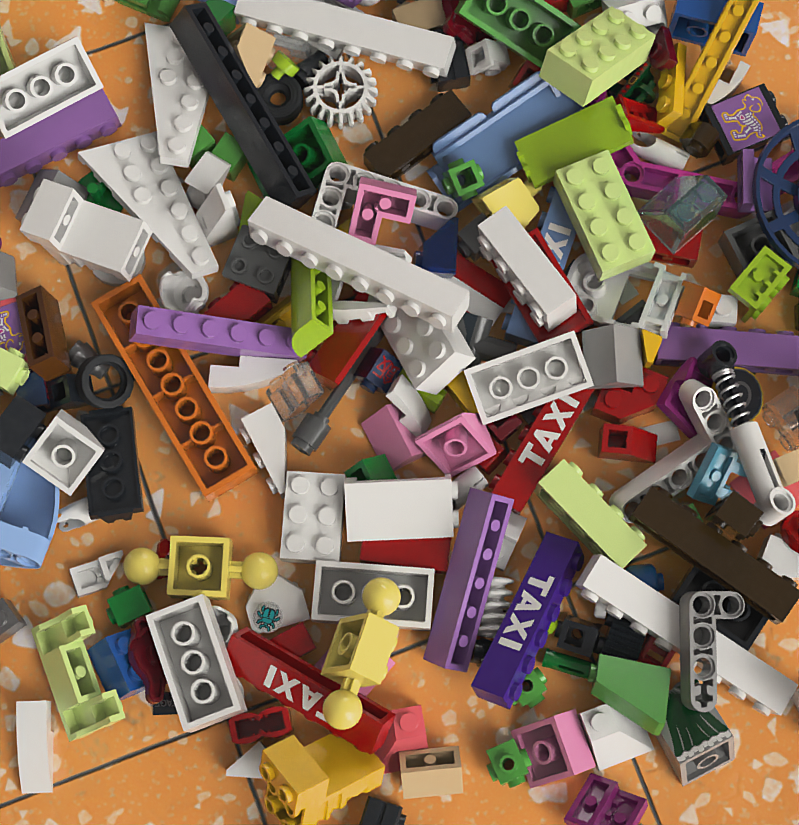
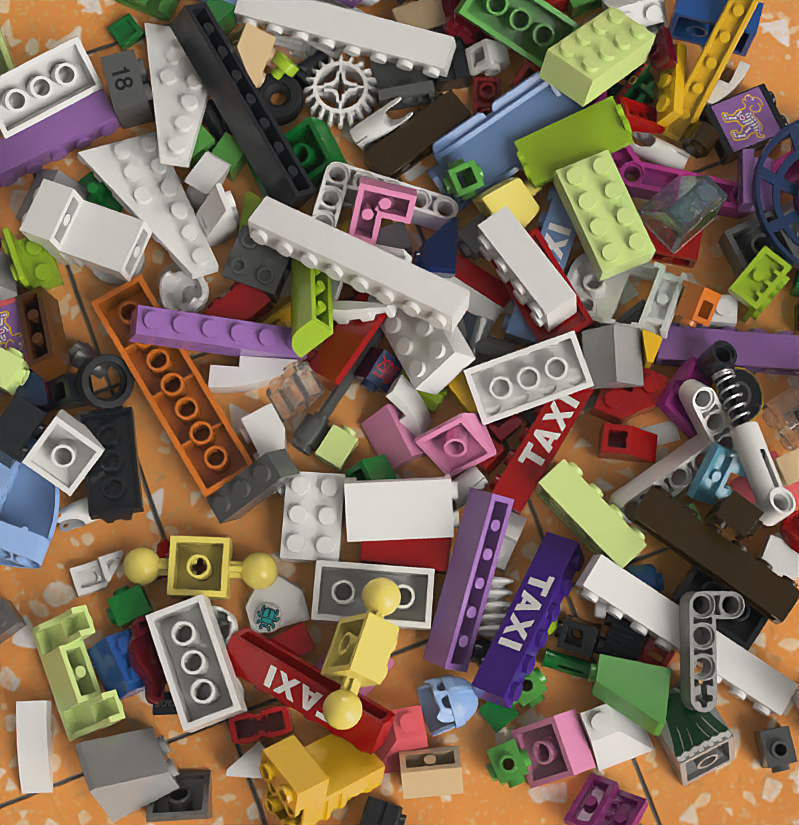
none -> lime bracket [1,227,64,291]
none -> light grey slope [75,727,180,822]
none -> dark grey brick [100,49,155,130]
none -> green tile [107,13,146,51]
none -> flat silver slope [146,770,213,822]
none -> black cone [202,99,232,142]
none -> dark grey brick [206,448,299,524]
none -> yellowish green brick [315,424,359,473]
none -> white piece [350,97,413,150]
none -> dark grey bracket [370,60,435,112]
none -> dark grey brick [376,222,413,255]
none -> light blue helmet [416,675,478,737]
none -> red slope [472,77,502,116]
none -> green tile [477,701,520,733]
none -> dark grey brick [753,726,798,773]

